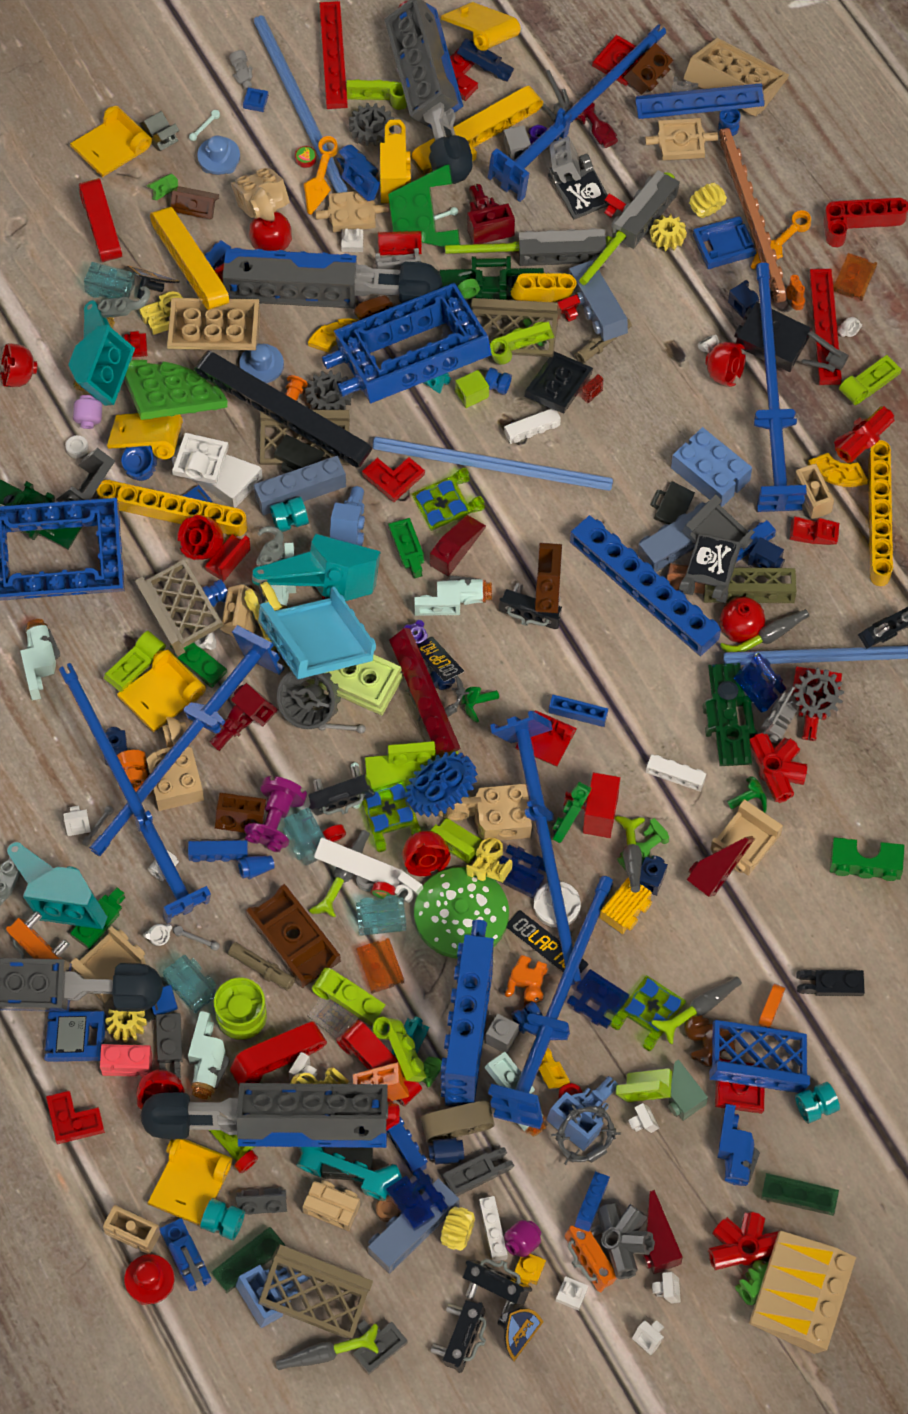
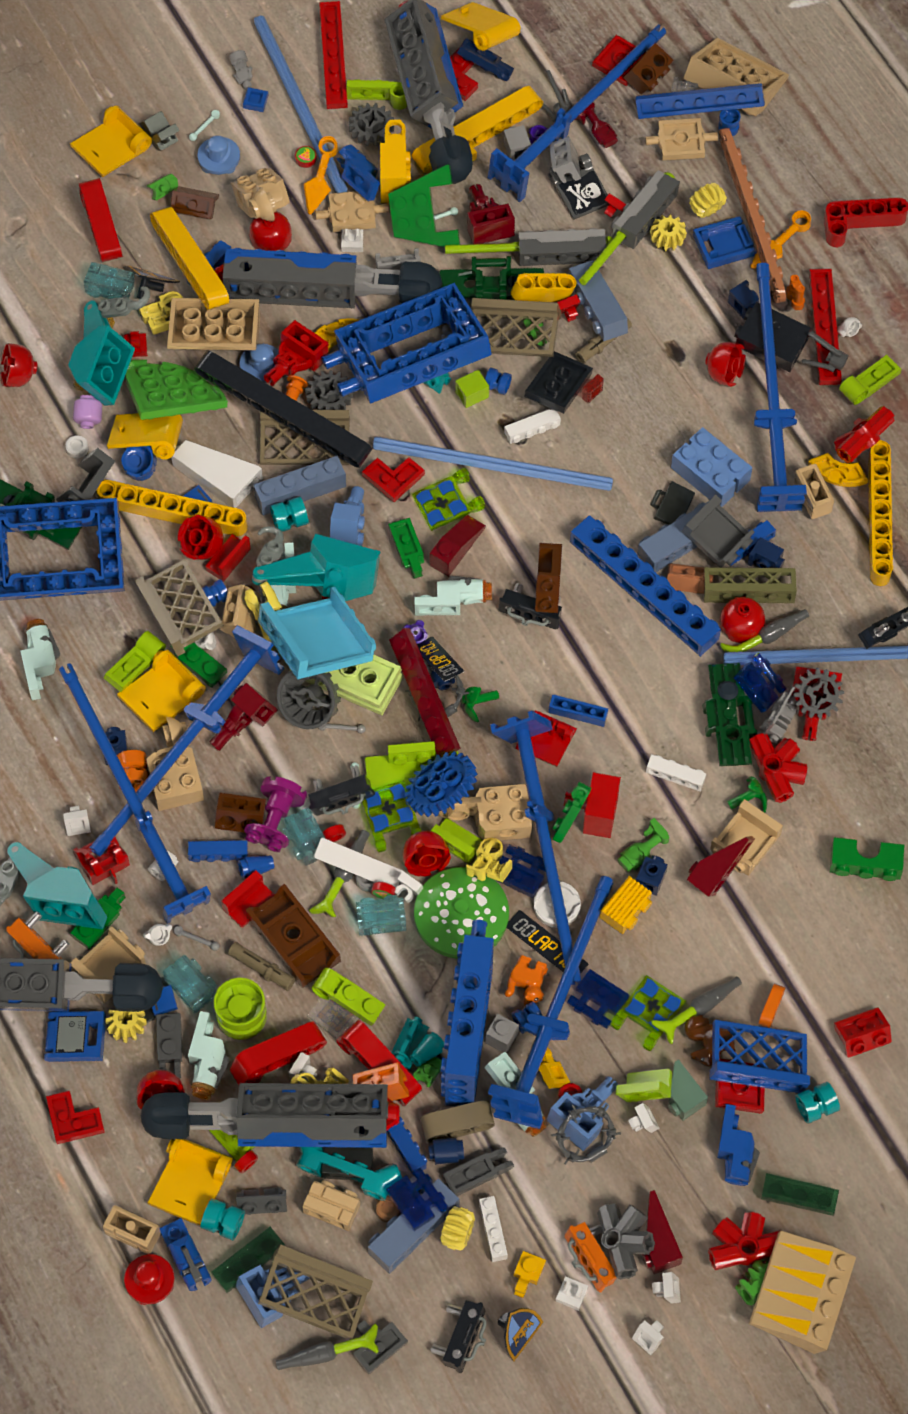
light grey hinge [82,806,114,847] -> none
coral brick [100,1044,152,1077] -> none
white plate [172,433,229,485] -> none
pearl dark grey piece [273,434,325,473] -> none
reddish brown beam [354,295,394,320] -> none
clear orange plate [356,938,404,994] -> none
lime plate [373,1017,427,1082] -> none
red plate [378,231,422,255] -> none
bright green tile [457,279,480,299] -> none
black piece [462,1259,532,1315] -> none
lime plate [490,321,554,365] -> none
magenta head [504,1220,541,1257] -> none
blue piece [574,1171,610,1232] -> none
dark grey piece [614,816,645,893] -> none
flag [679,533,742,603] -> none
white piece [698,335,719,353] -> none
red slope [789,516,840,545] -> none
black hinge [796,970,865,996] -> none
clear orange plate [833,253,878,301] -> none
none -> red piece [73,837,130,885]
none -> red panel [221,870,275,928]
none -> red brick [264,320,329,386]
none -> teal cone [409,1032,444,1067]
none -> red bracket [834,1007,892,1058]

